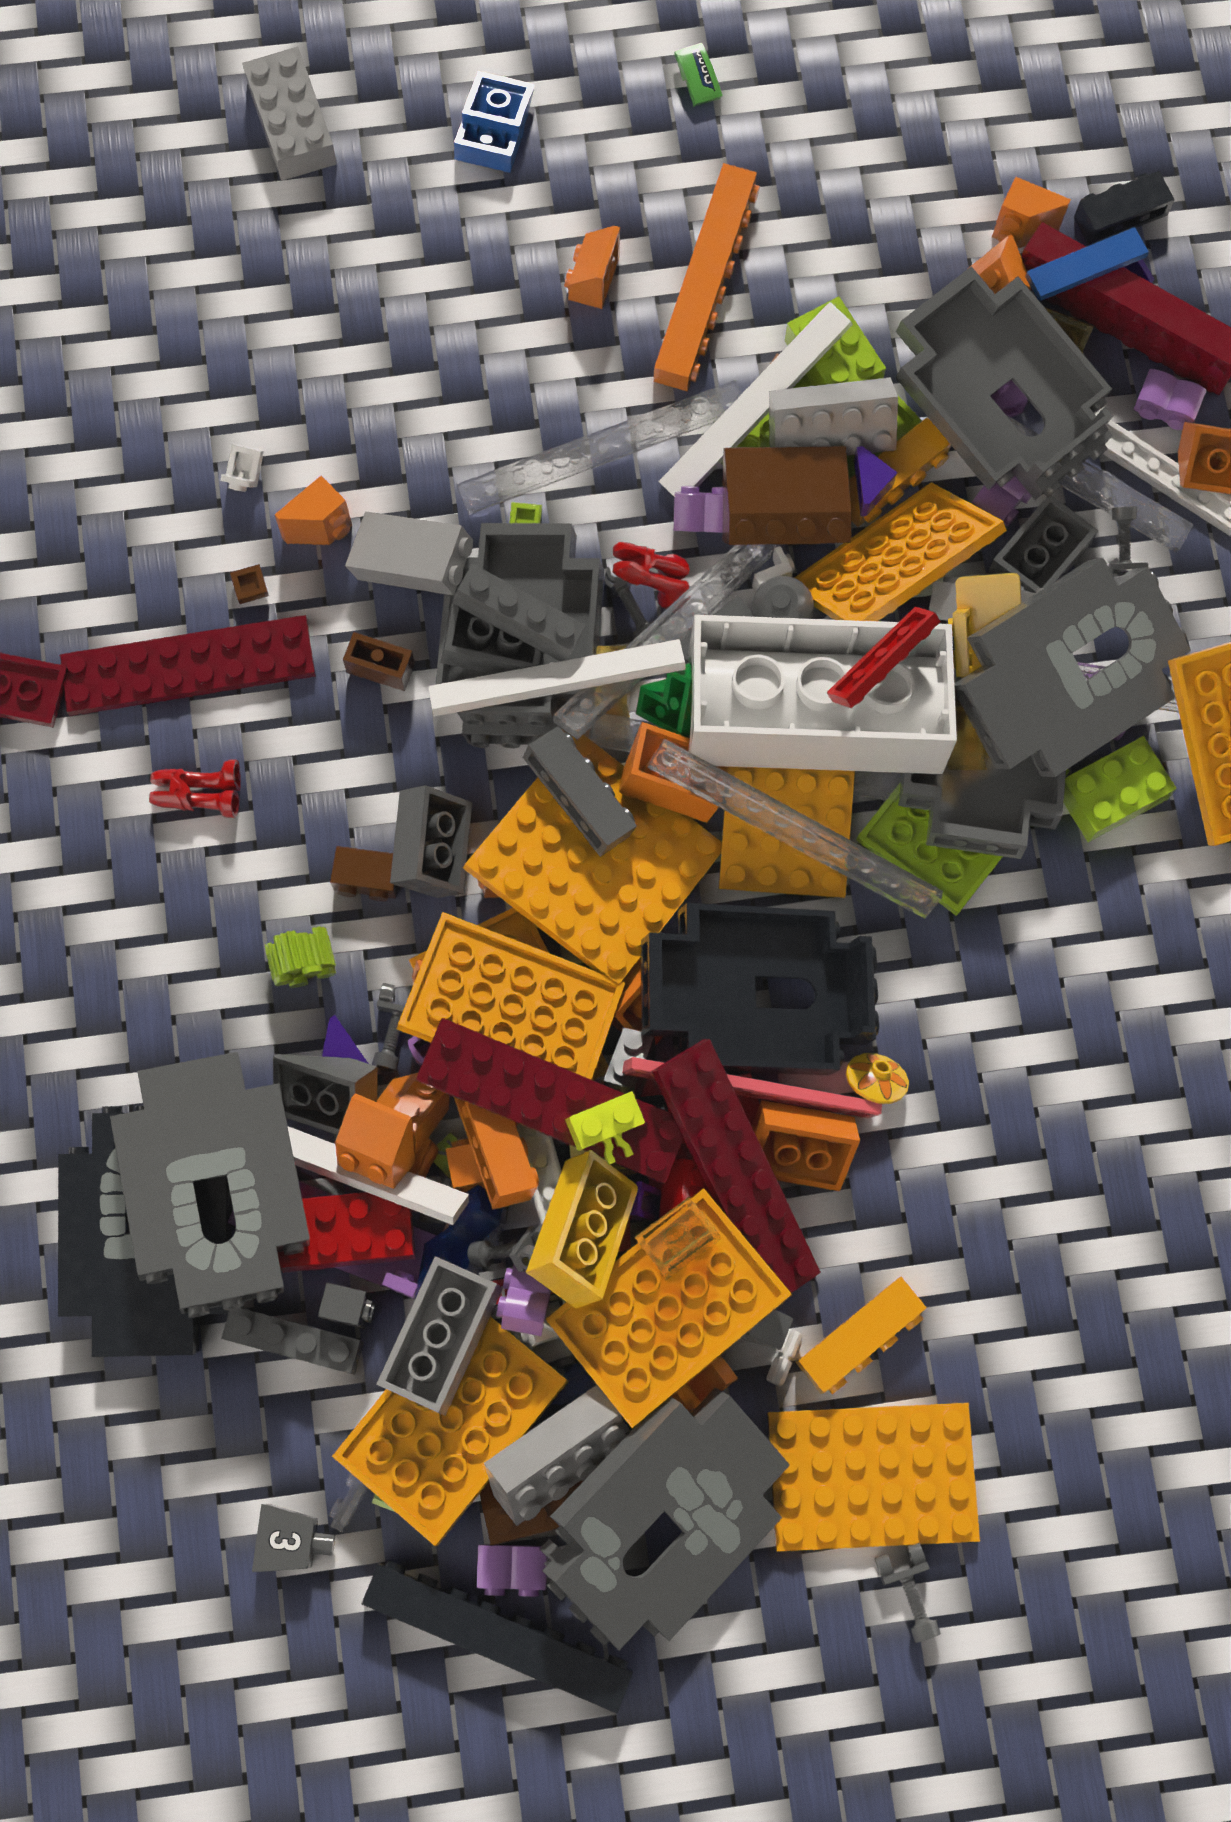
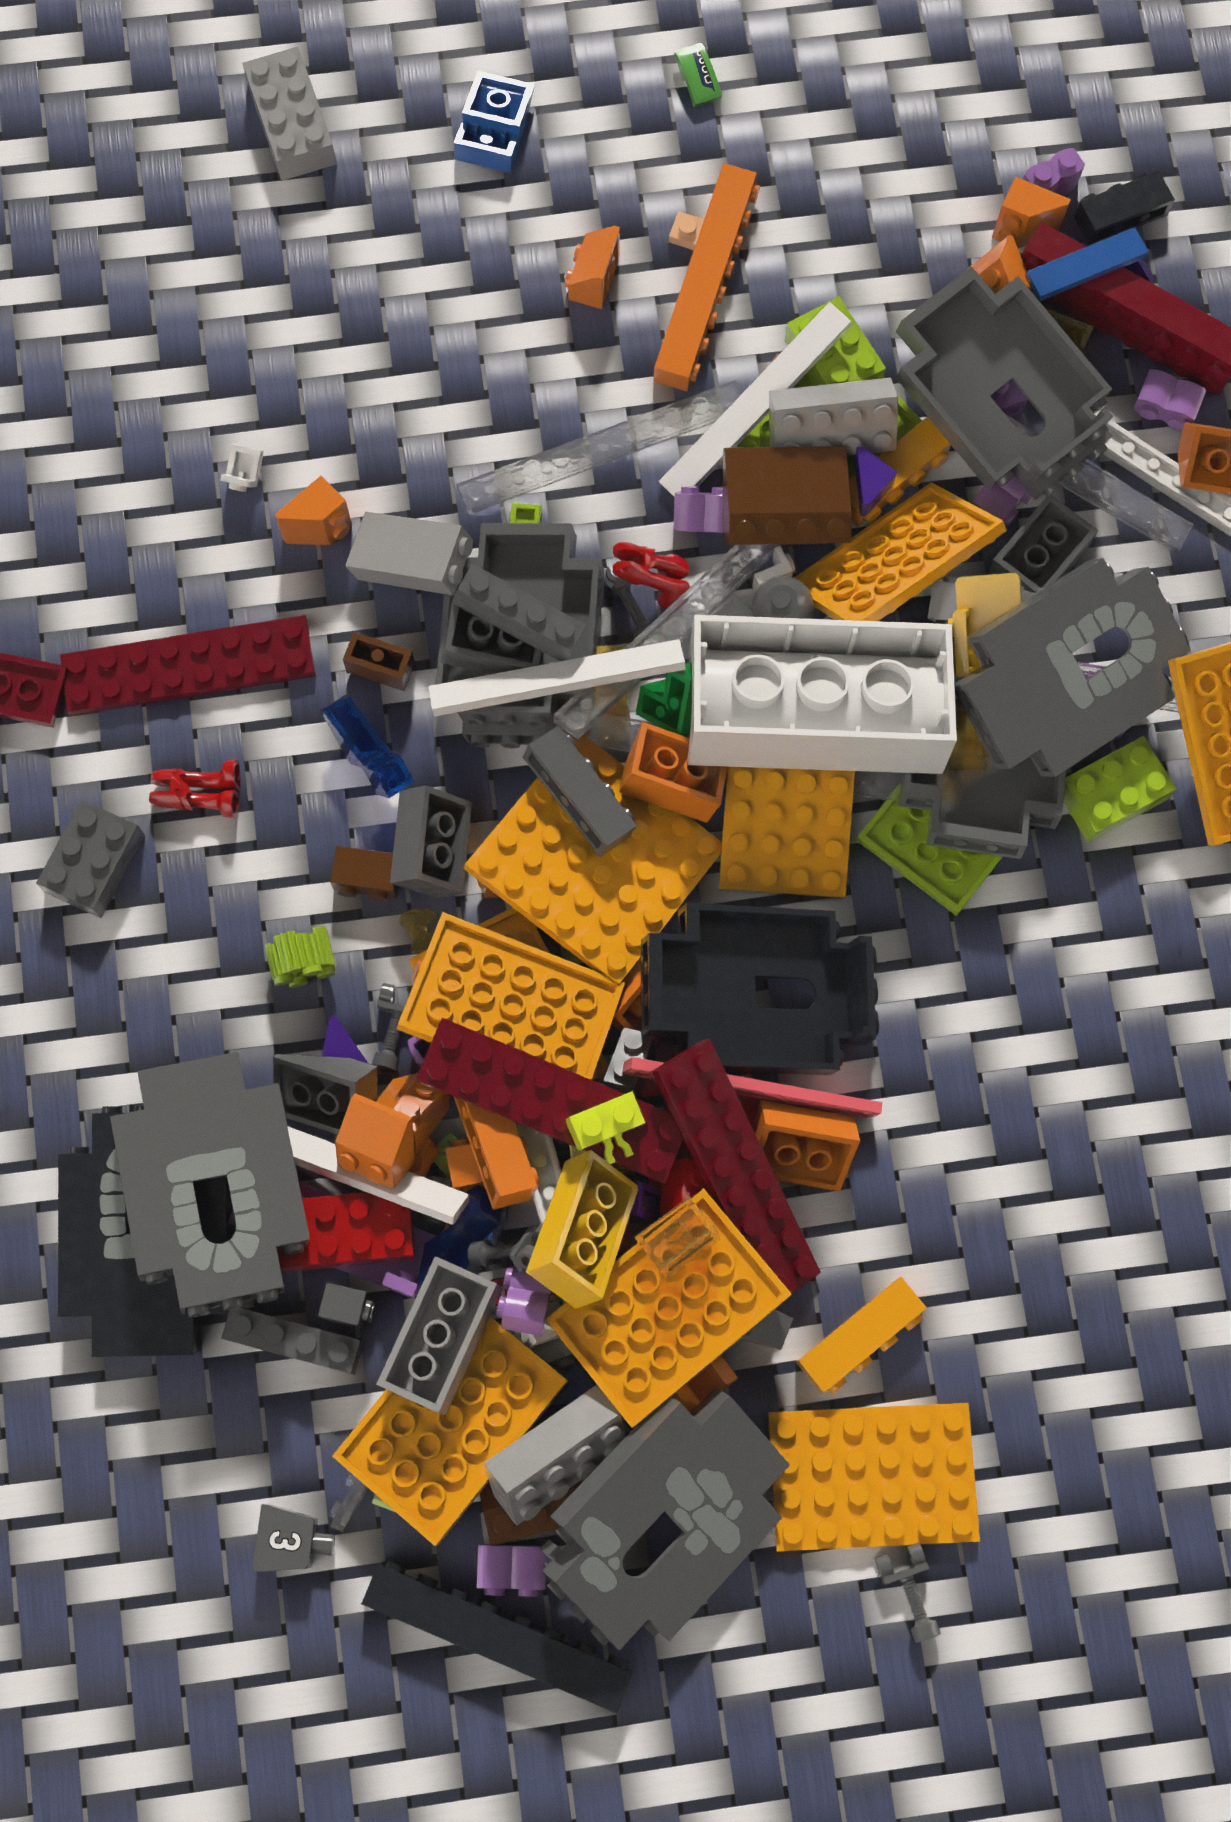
reddish brown plate [230,564,269,604] -> none
clear plate [648,739,943,919] -> none
white piece [767,1329,802,1386] -> none
red plate [826,607,941,709] -> none
yellow dish [846,1053,909,1104] -> none
dark grey bar [1110,506,1148,577] -> none
none -> dark grey brick [36,800,145,918]
none -> clear blue arch [320,694,415,798]
none -> clear yellow piece [399,908,437,955]
none -> light nougat plate [669,211,704,250]
none -> medium lavender brick [1023,148,1085,196]

